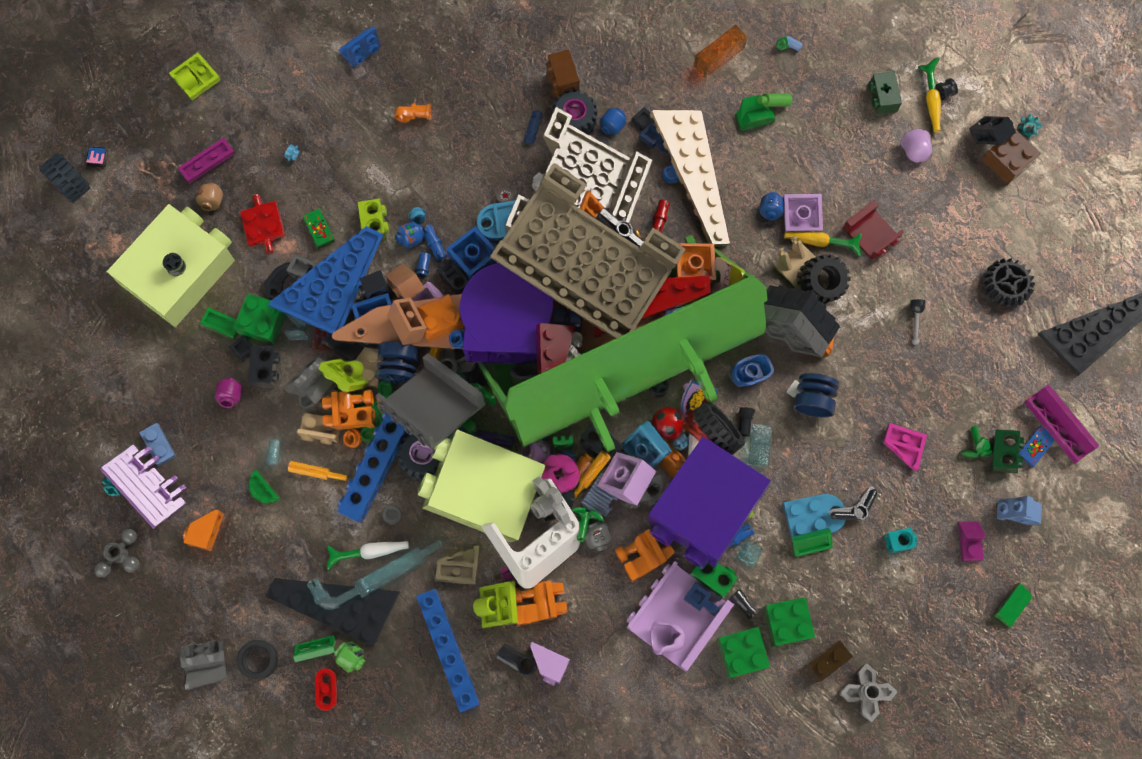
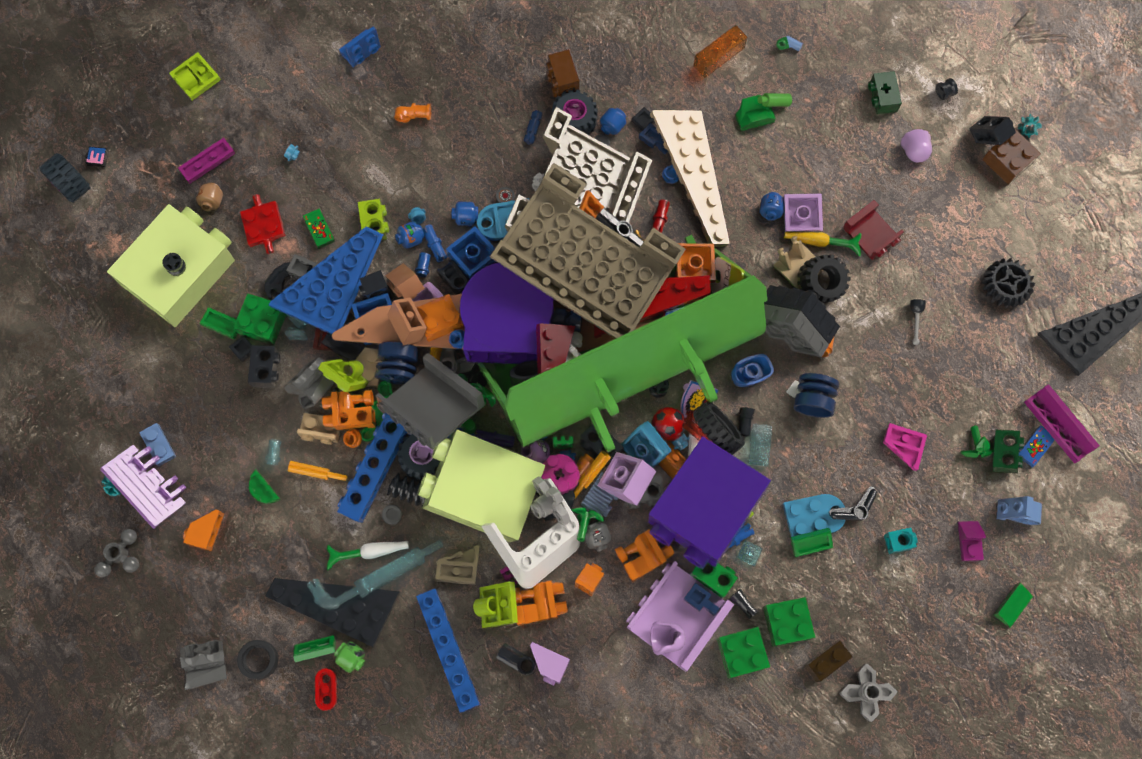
magenta head [215,378,242,408] -> none
yellow piece [918,57,941,132] -> none
none -> black piece [387,473,426,507]
none -> blue head [451,201,478,226]
none -> orange slope [575,563,604,596]

